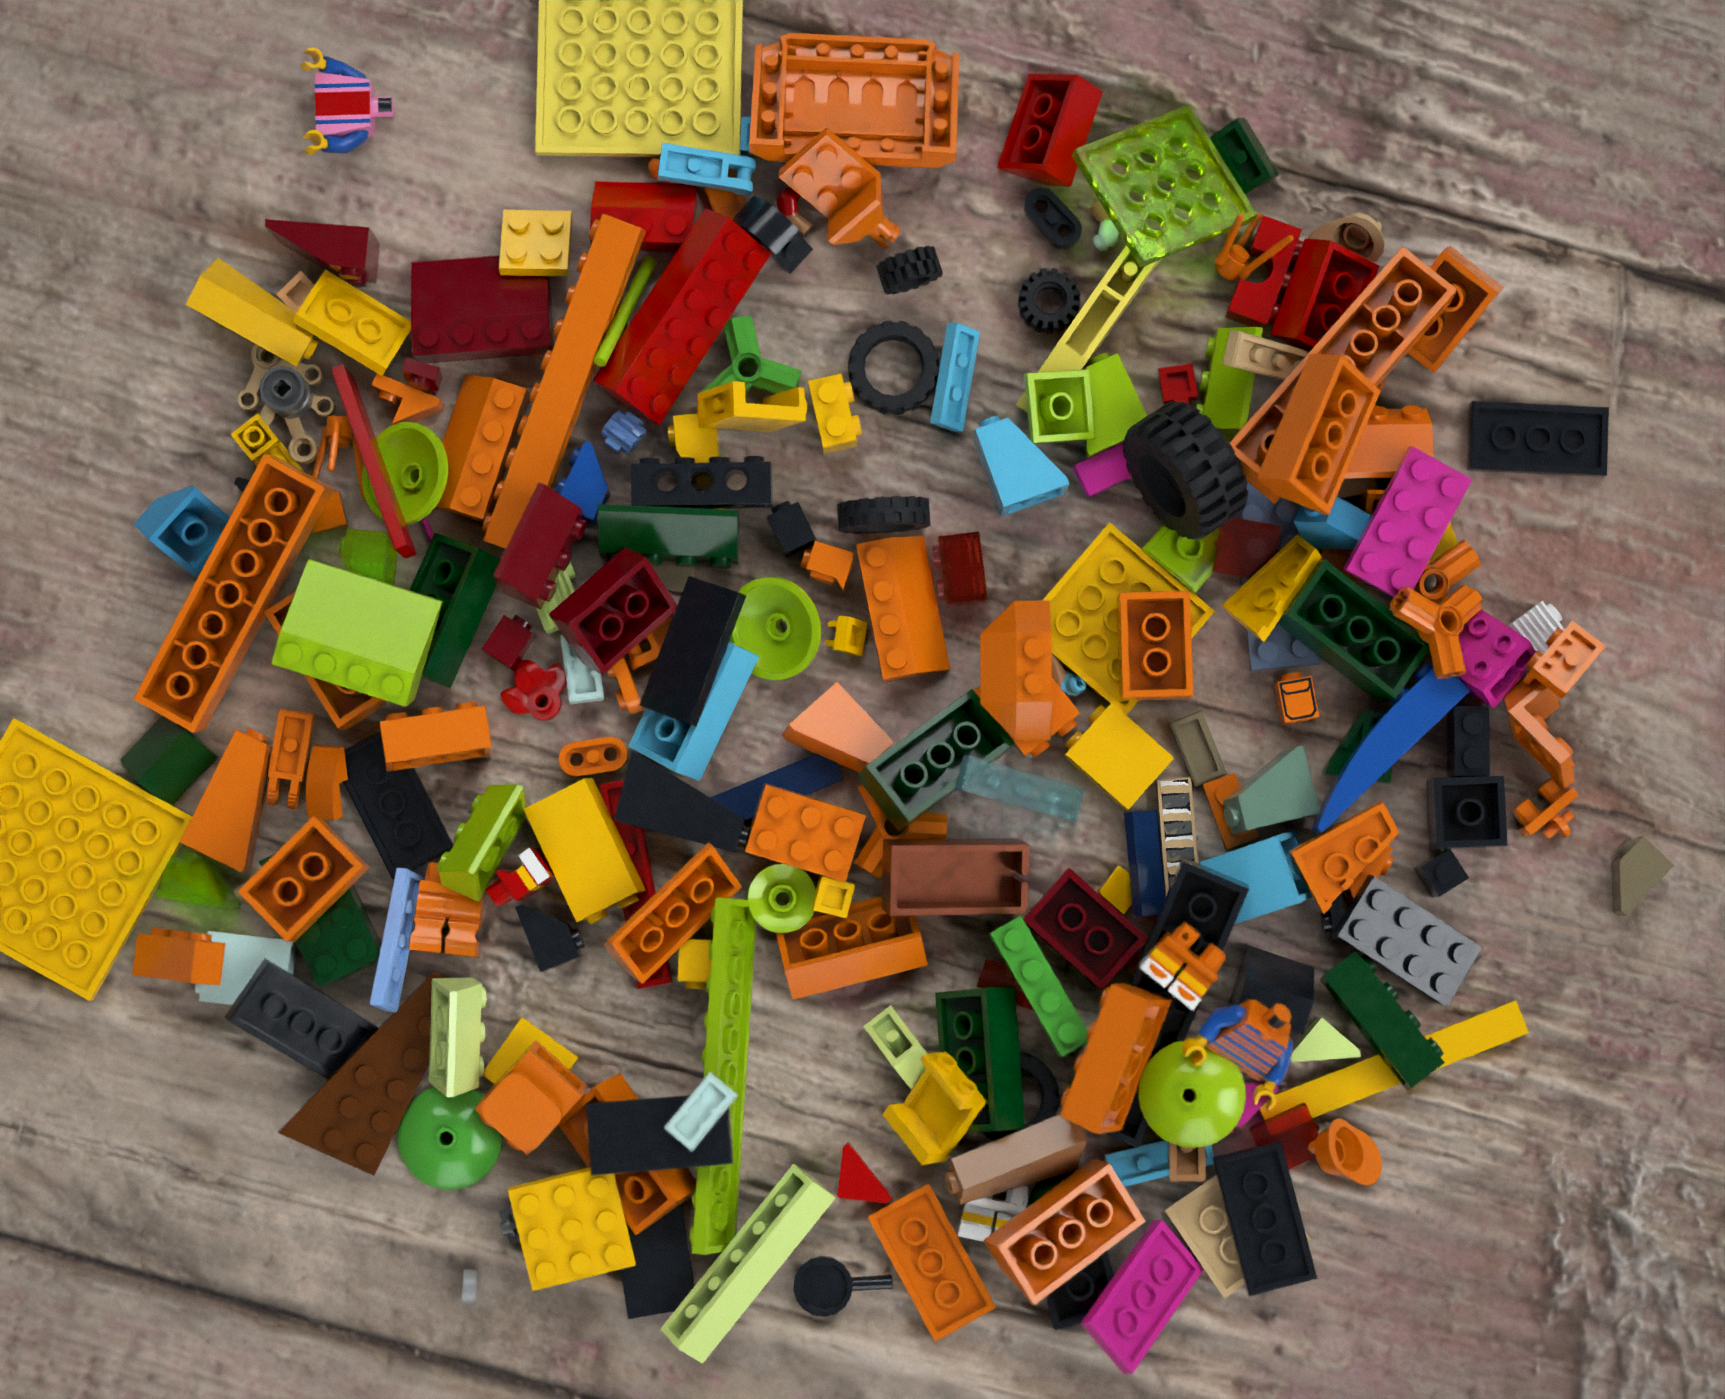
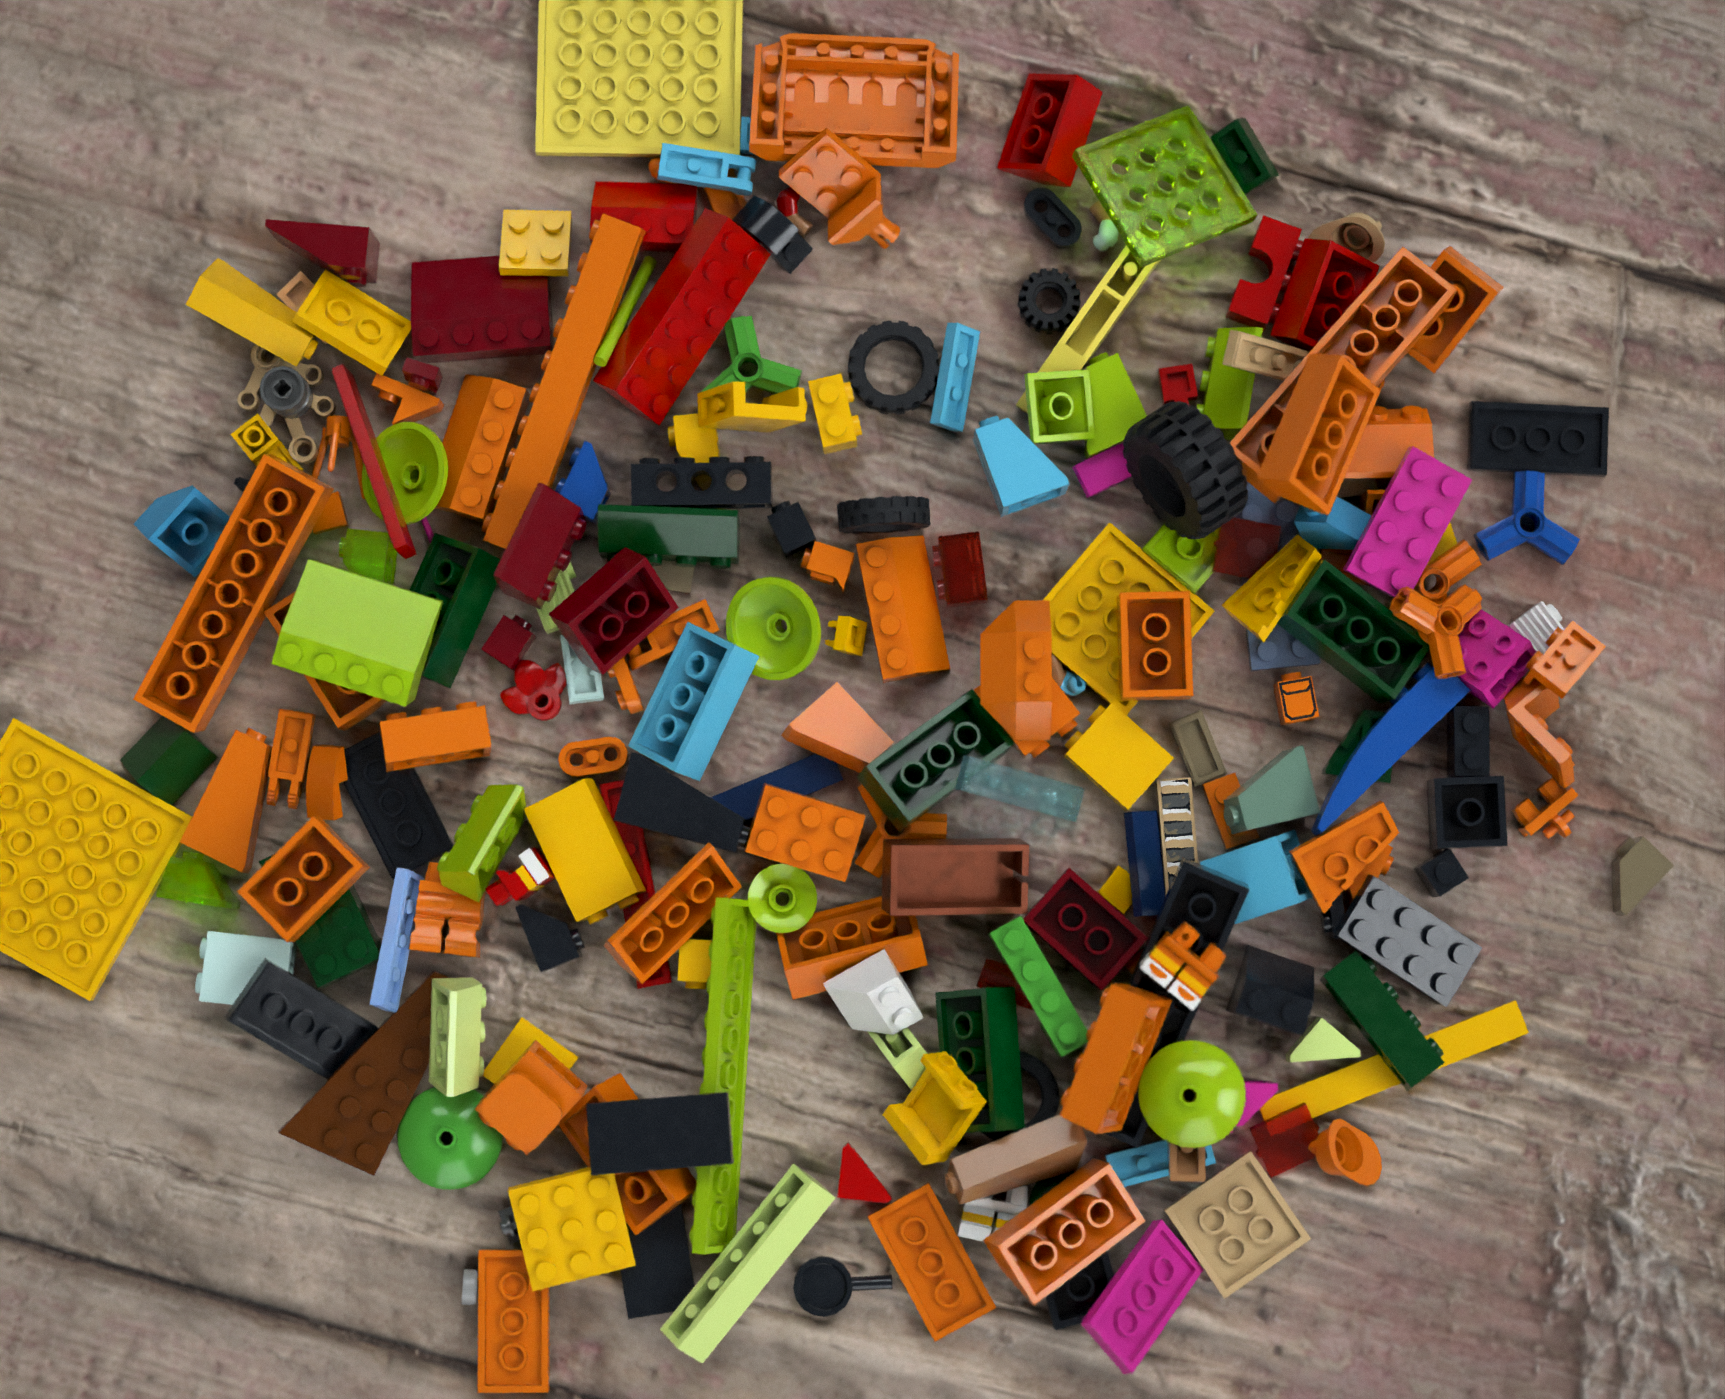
orange brick [132,928,226,985] -> none
torso [301,47,395,156] -> none
medium blue gear [601,410,647,455] -> none
black tile [639,576,746,727] -> none
light aqua plate [664,1072,738,1151] -> none
yellow tile [811,875,855,918] -> none
black tyre [876,246,943,295] -> none
torso [1182,999,1293,1110] -> none
black tile [1212,1140,1318,1296] -> none
orange plant [1214,213,1294,281] -> none
none -> orange plate [478,1249,550,1393]
none -> white slope [823,949,924,1035]
none -> blue piece [1474,470,1580,565]

